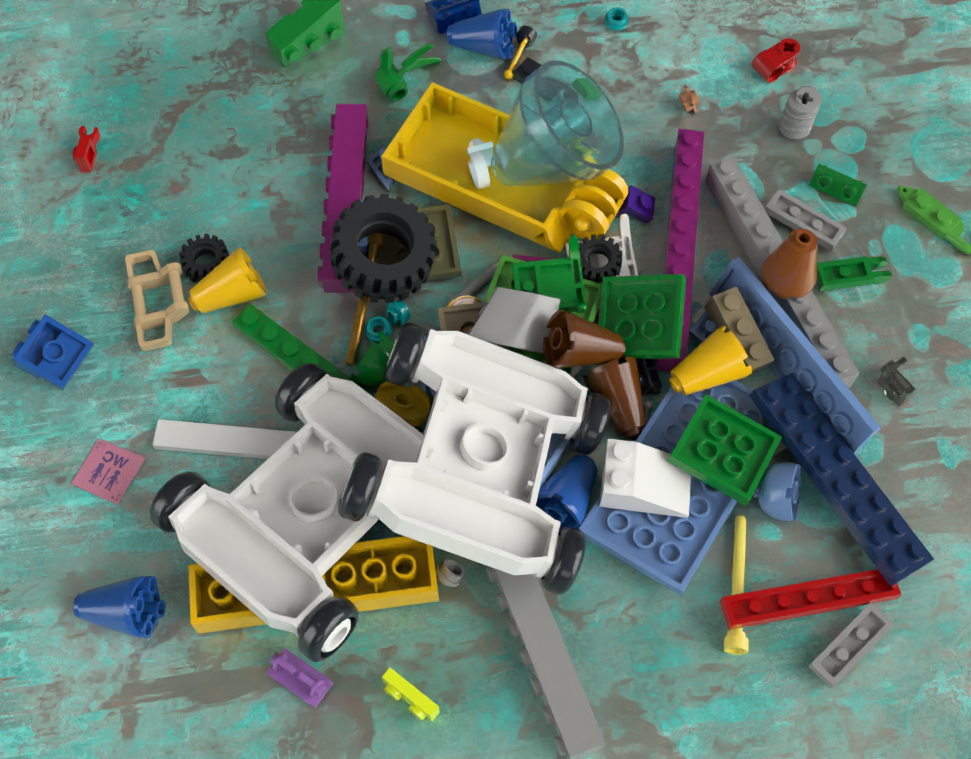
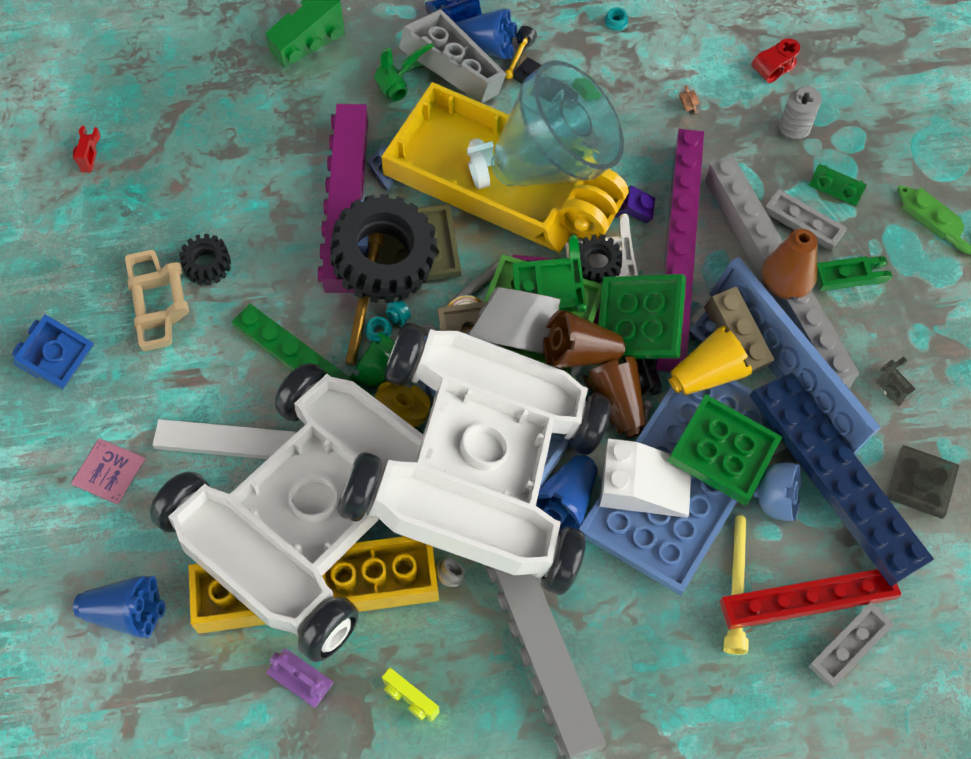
yellow cone [188,248,267,314] -> none
none -> light grey wedge [399,9,506,103]
none -> clear smoke plate [886,445,959,519]

